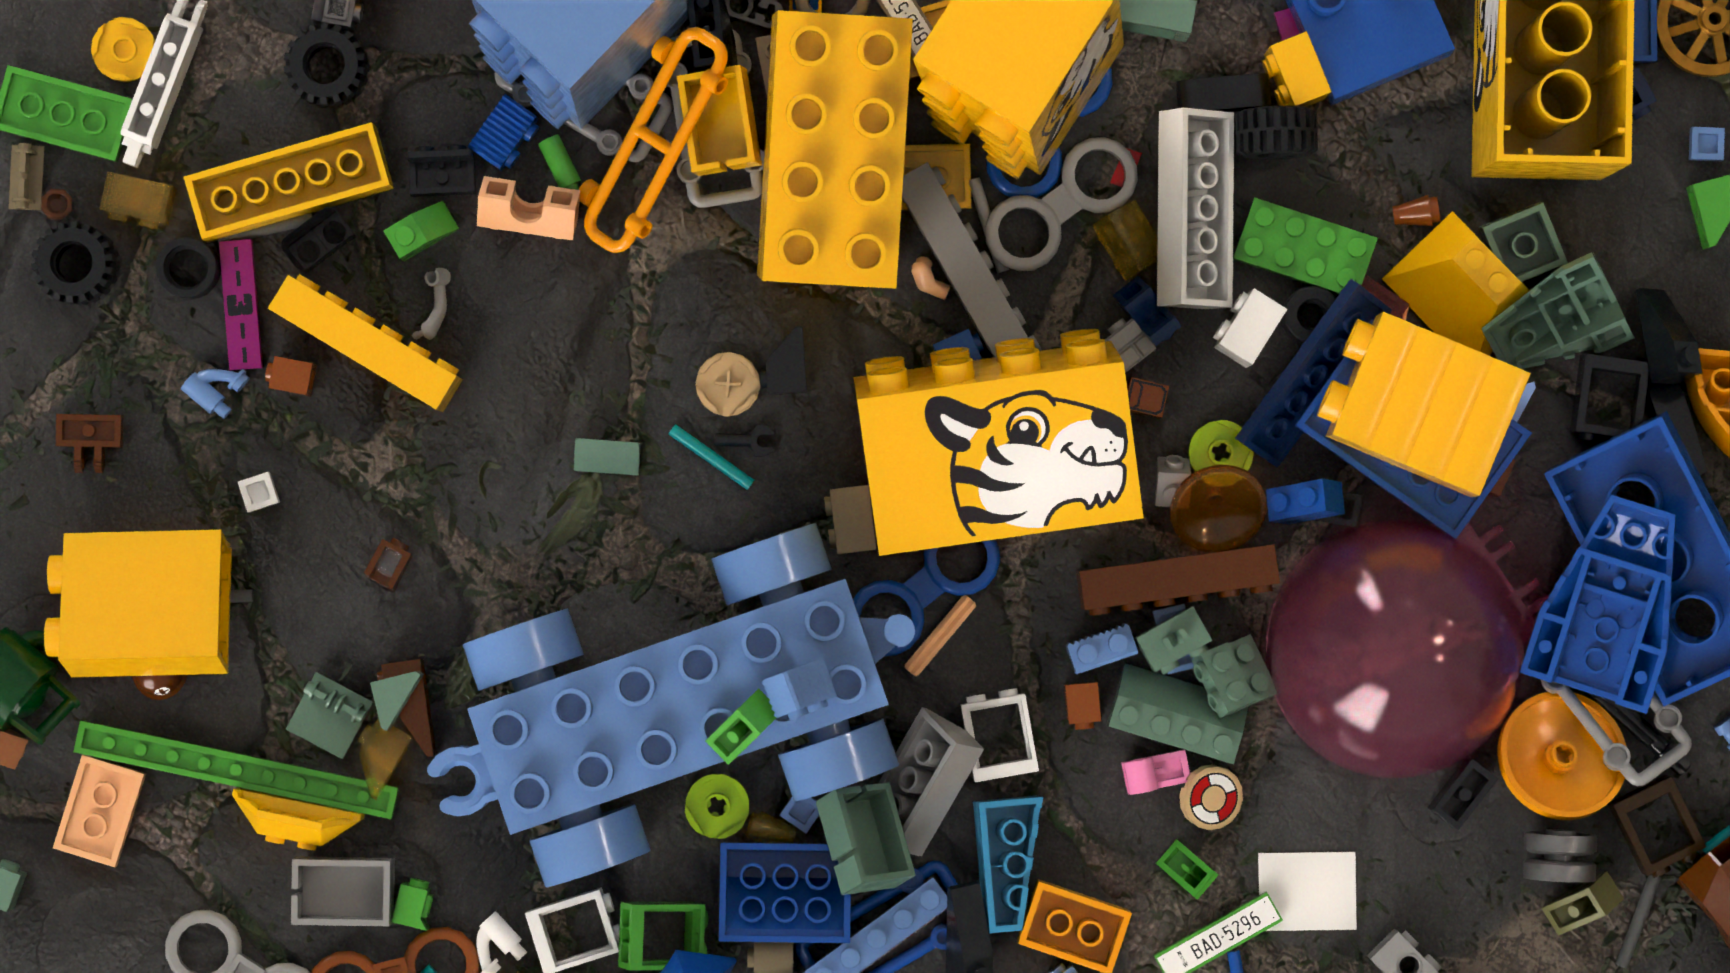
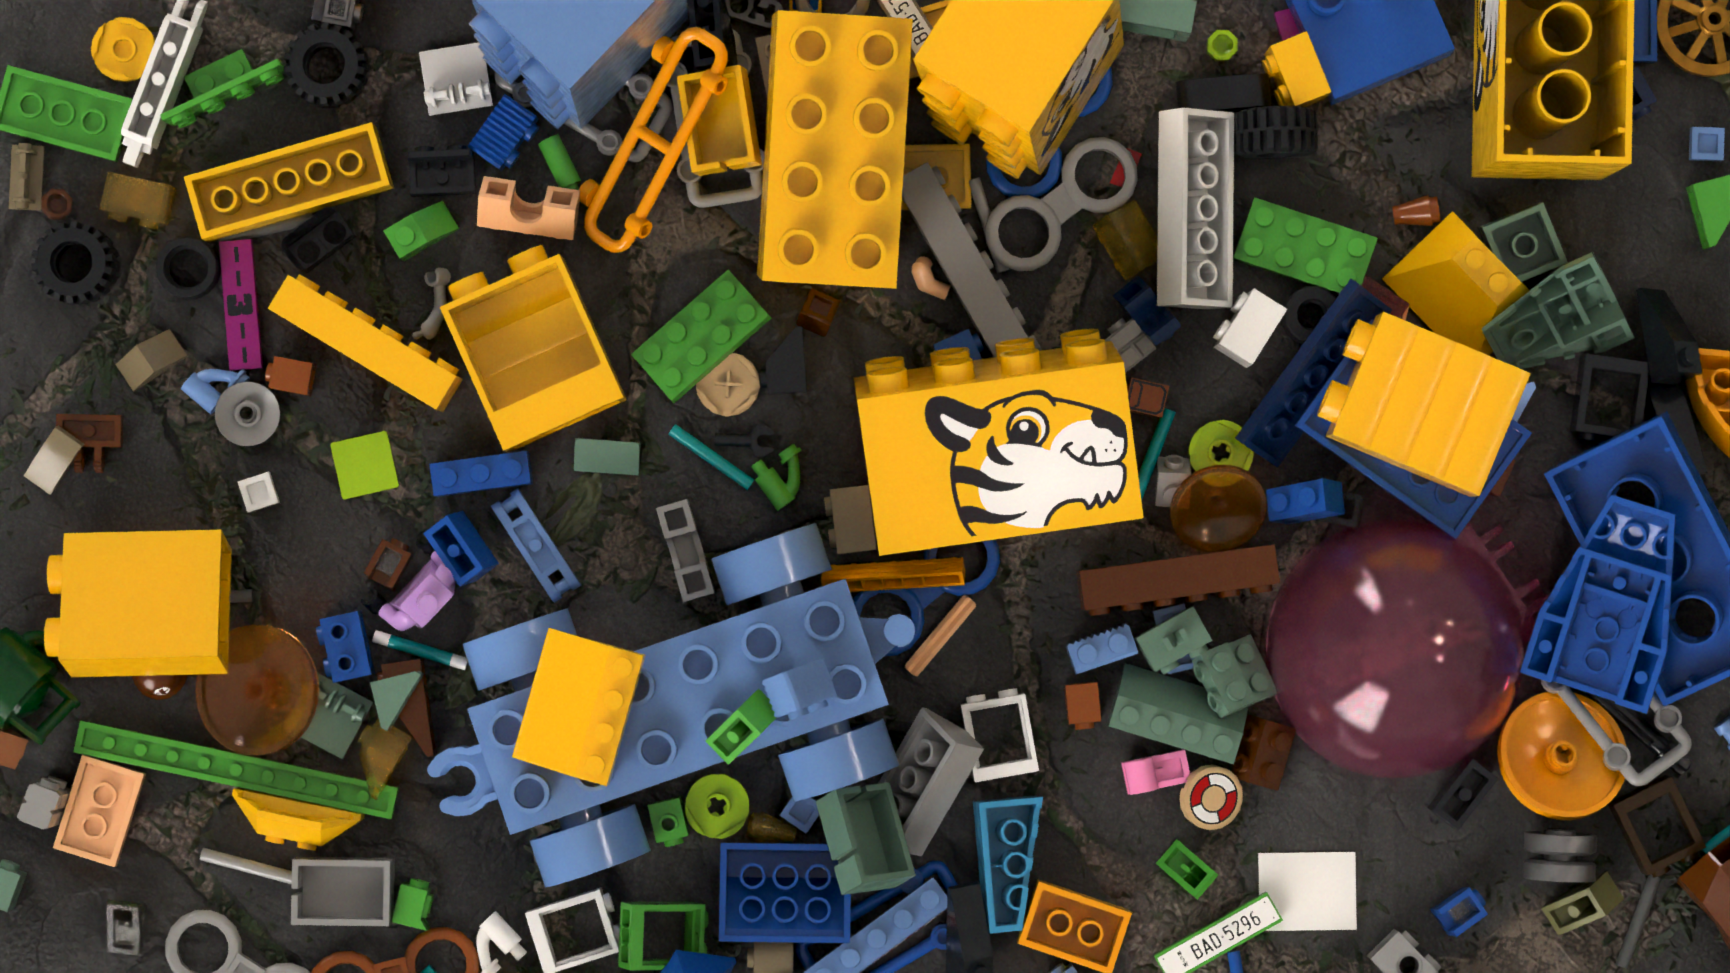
none -> light grey brick [17,776,71,830]
none -> slope [24,425,85,495]
none -> clear smoke slope [106,899,147,956]
none -> dark tan slope [115,329,188,392]
none -> bright green bracket [160,49,286,128]
none -> clear orange dish [195,625,319,755]
none -> light grey bar [200,848,292,884]
none -> light grey dish [215,381,280,446]
none -> blue brick [316,611,375,683]
none -> lime sticker [330,431,399,499]
none -> lavender torso [361,531,456,631]
none -> teal bar [372,630,468,670]
none -> white hinge [419,42,493,116]
none -> blue brick [423,511,499,587]
none -> blue brick [429,451,533,497]
none -> yellow brick [440,245,627,453]
none -> medium blue plate [491,488,581,603]
none -> yellow slope [512,628,646,786]
none -> bright green plate [631,269,772,403]
none -> bright green brick [647,796,690,847]
none -> light grey arch [656,499,716,602]
none -> bright green plant [751,444,802,511]
none -> reddish brown slope [796,288,841,337]
none -> light orange piece [821,557,966,592]
none -> teal bar [1138,408,1176,501]
none -> lime tile [1207,30,1238,61]
none -> reddish brown bracket [1231,715,1296,791]
none -> blue window [1430,887,1488,937]

